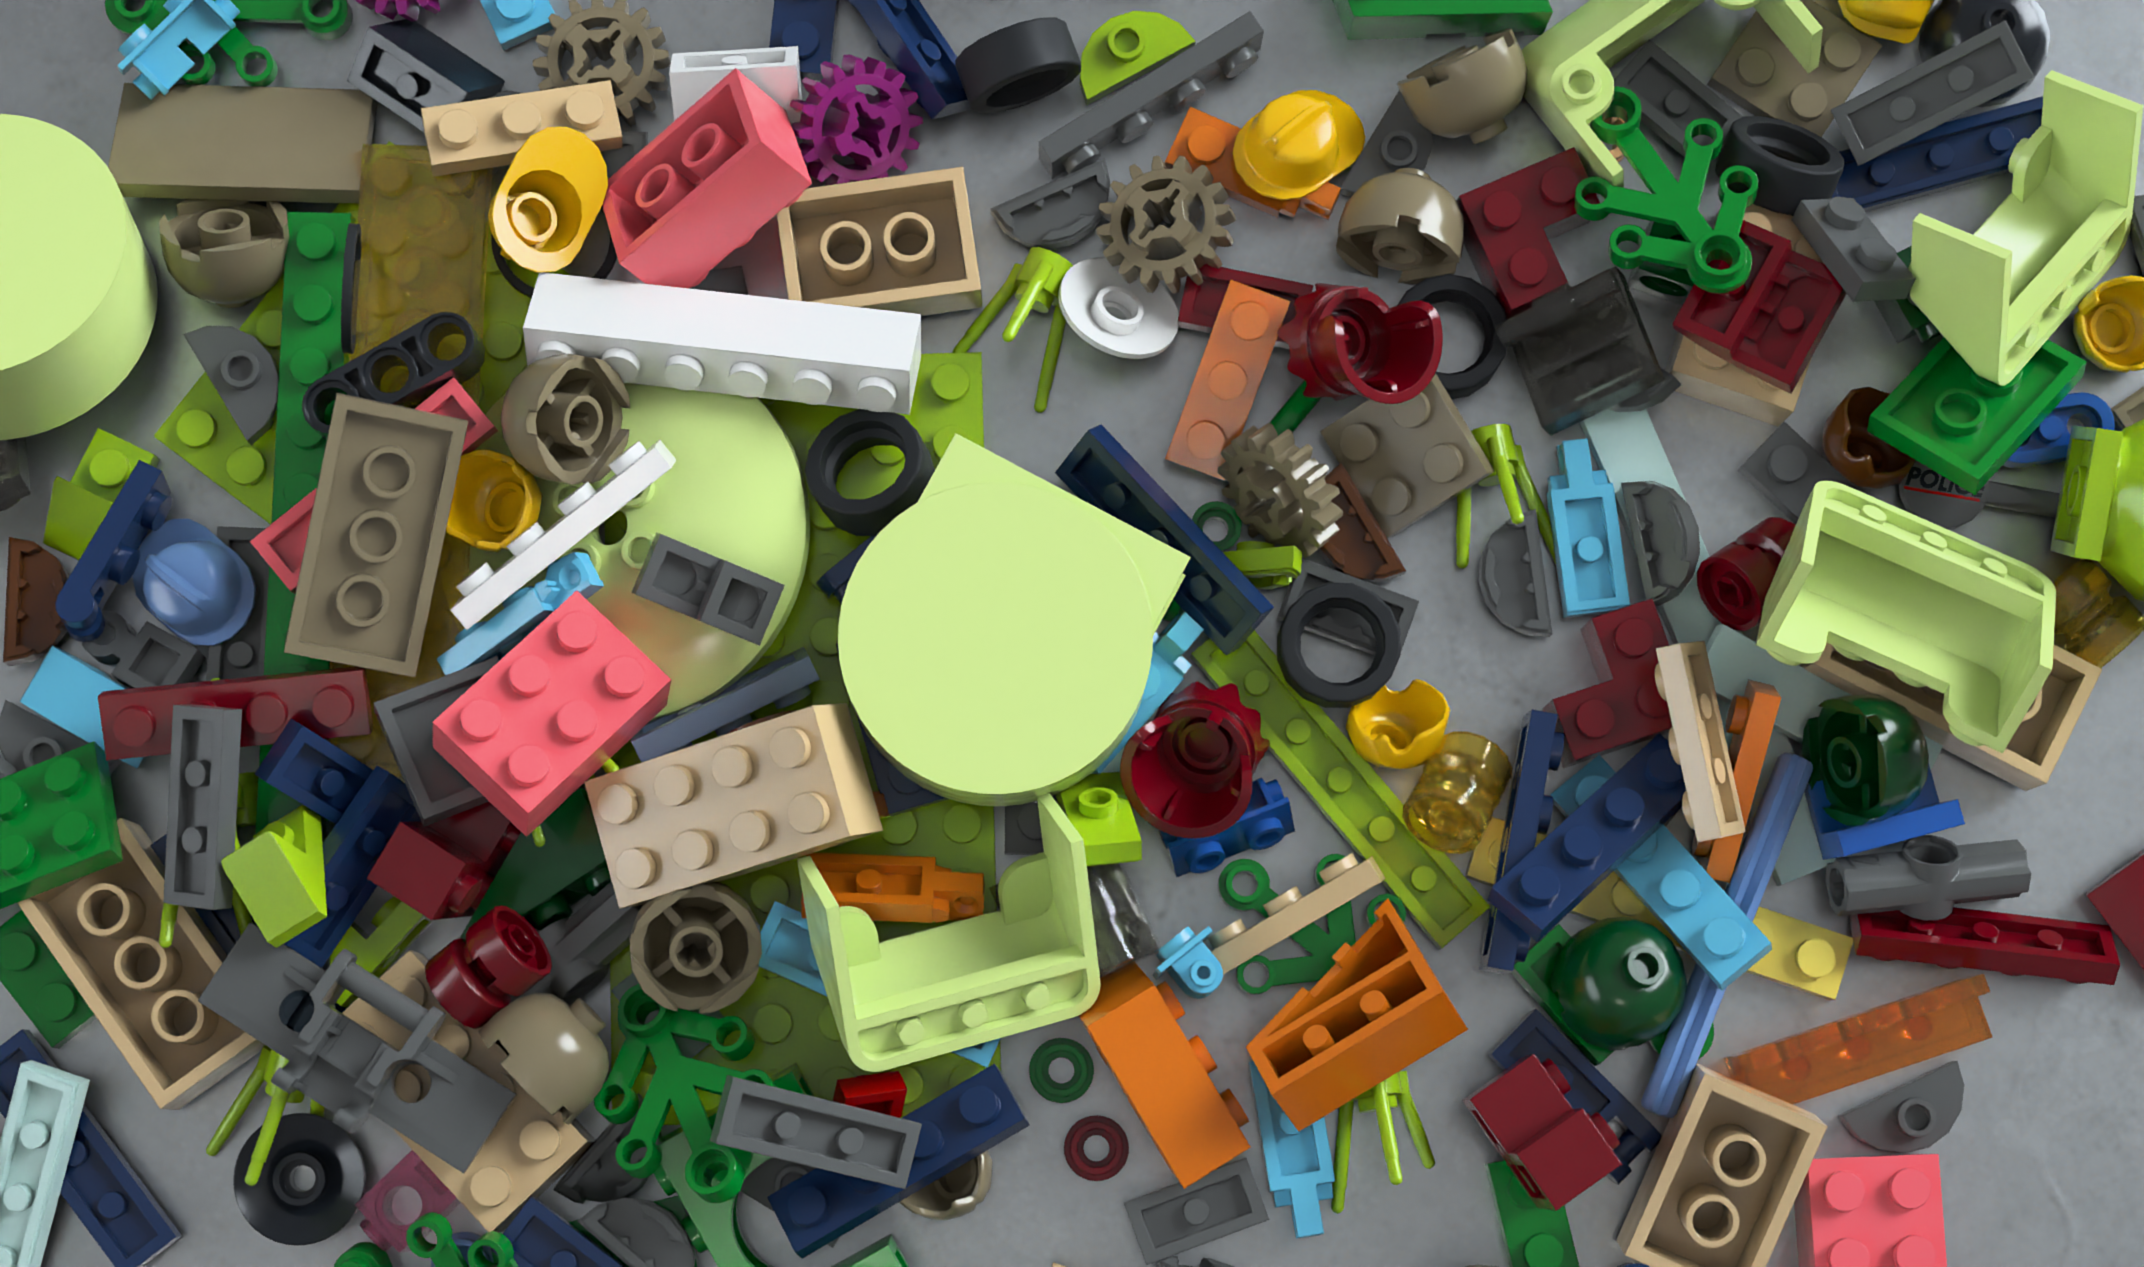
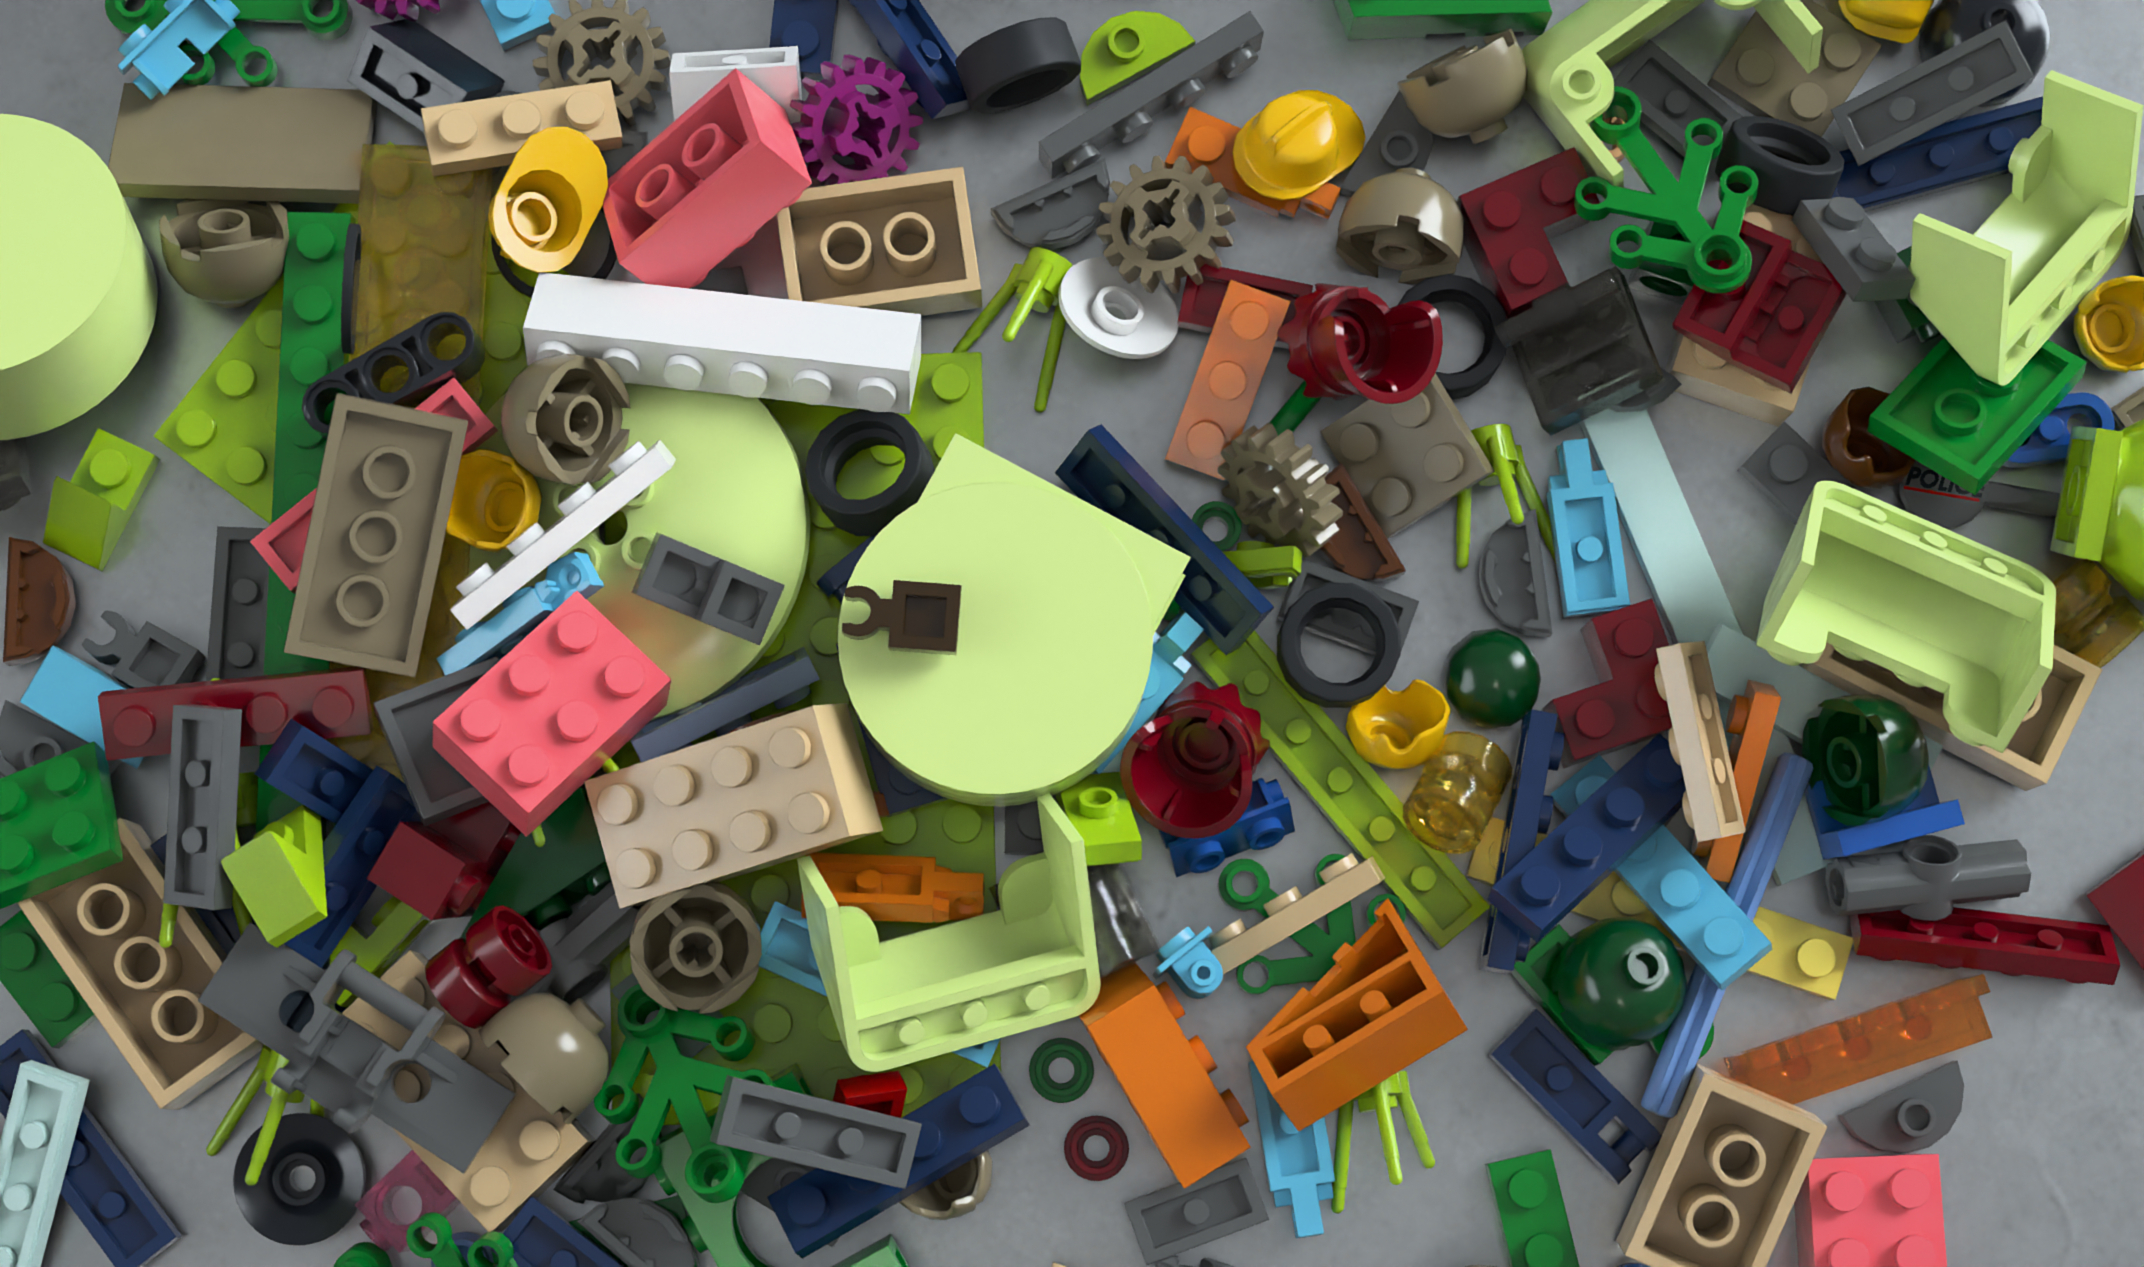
dark blue plate [55,460,172,642] -> none
medium blue piece [132,519,256,646] -> none
dark grey plate [183,326,279,445] -> none
dark red brick [1462,1054,1622,1211] -> none
dark grey plate [1621,481,1700,606] -> none
dark red wheel [1697,517,1796,631] -> none
none -> dark brown plate [842,580,962,656]
none -> dark green hair [1444,628,1541,729]

